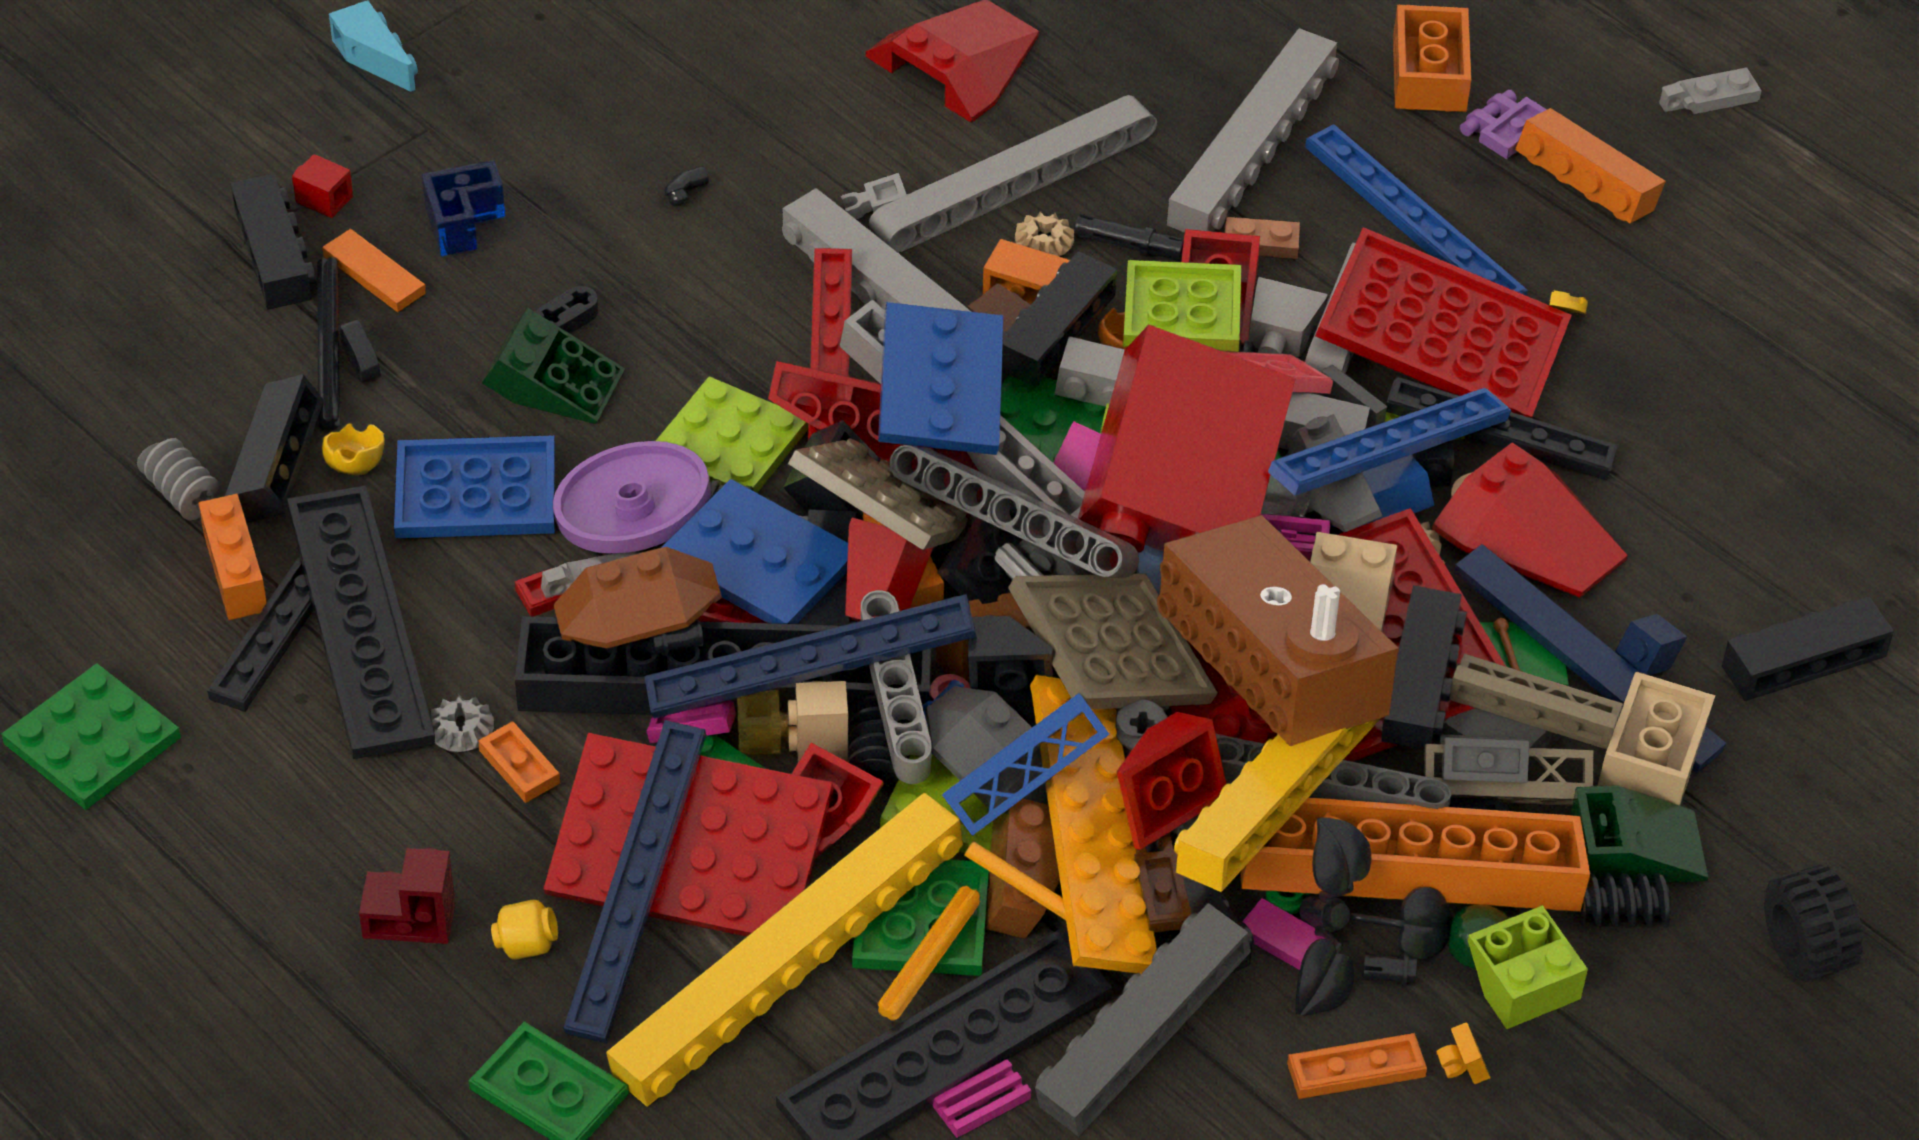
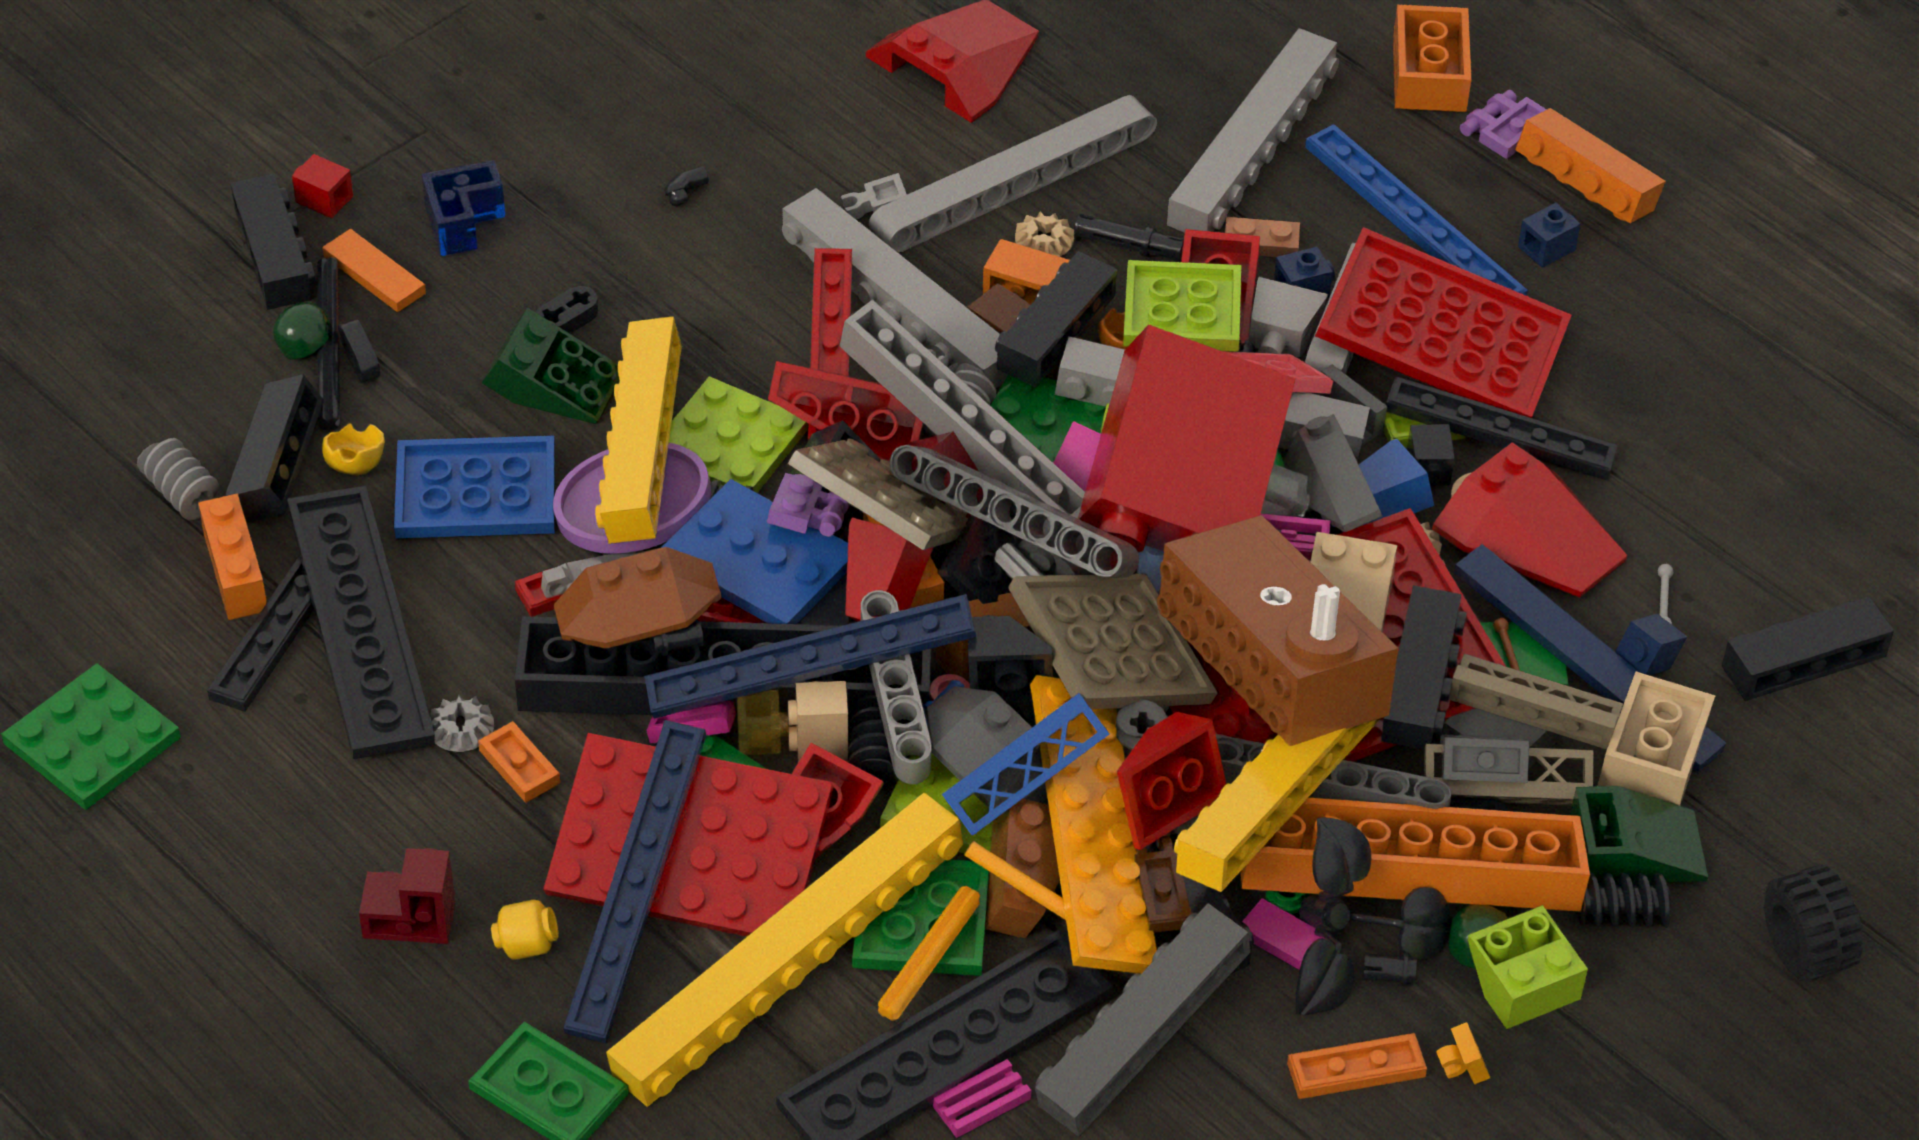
medium azure slope [329,0,418,92] -> none
blue plate [878,302,1003,455] -> none
blue tile [1268,388,1511,496] -> none
yellow tile [1549,290,1588,314] -> none
light grey hinge [1659,68,1762,114] -> none
none -> dark green hair [273,302,331,360]
none -> yellow brick [595,316,682,544]
none -> medium lavender plate [767,473,850,537]
none -> dark blue brick [1274,247,1335,298]
none -> dark blue brick [1518,203,1580,268]
none -> light grey hinge [1658,564,1673,624]

